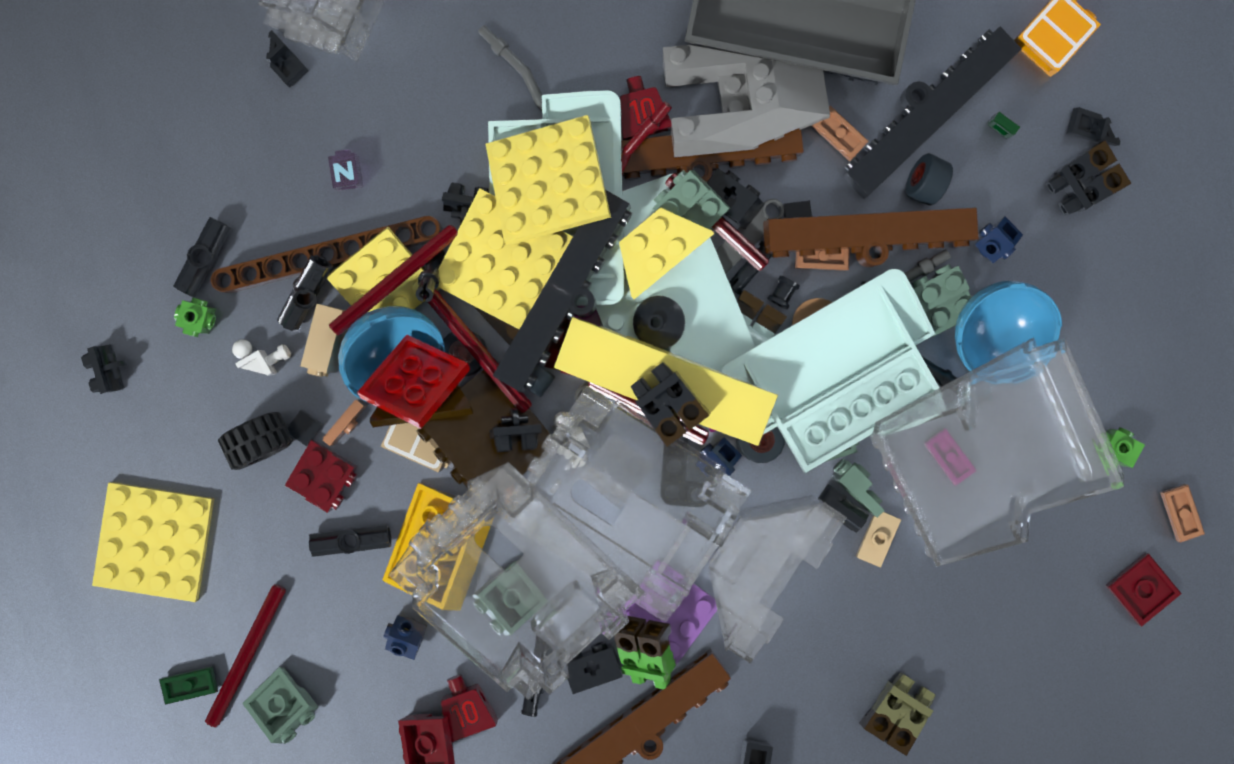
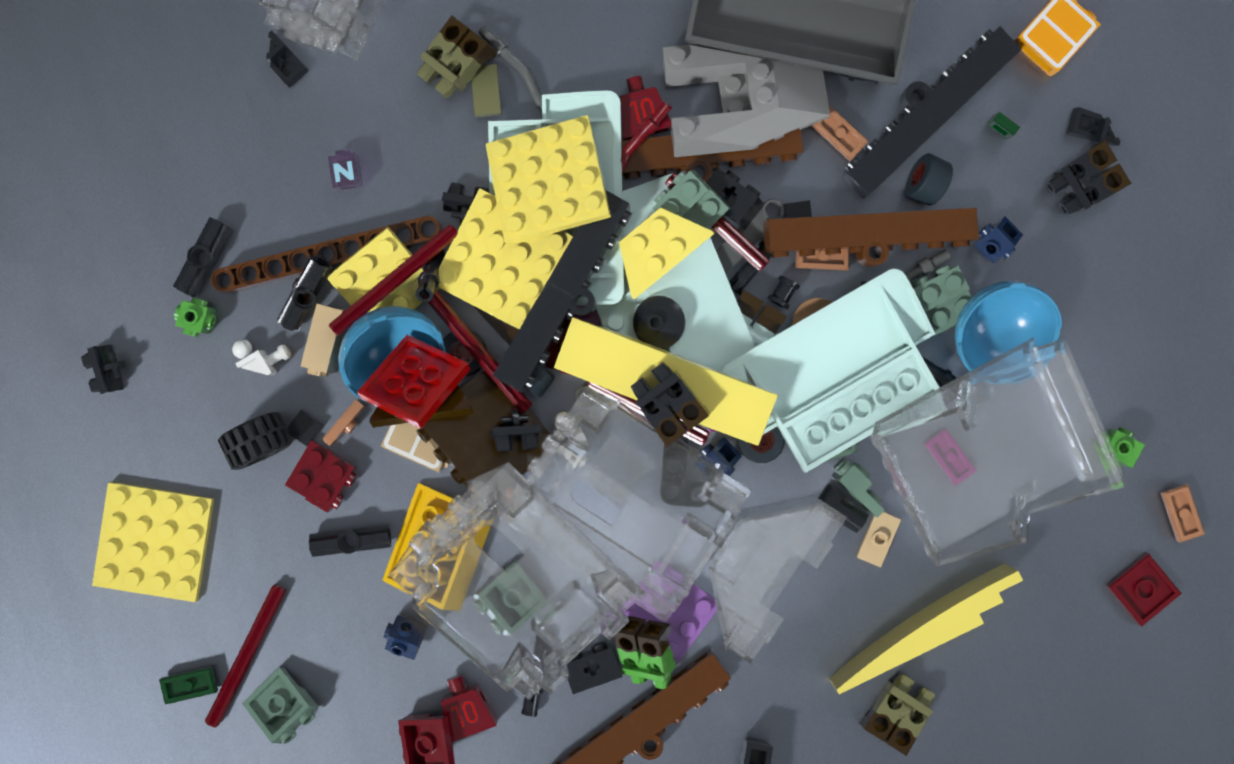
none -> olive hips [416,15,497,99]
none -> olive slope [472,64,502,118]
none -> light yellow slope [829,564,1023,694]

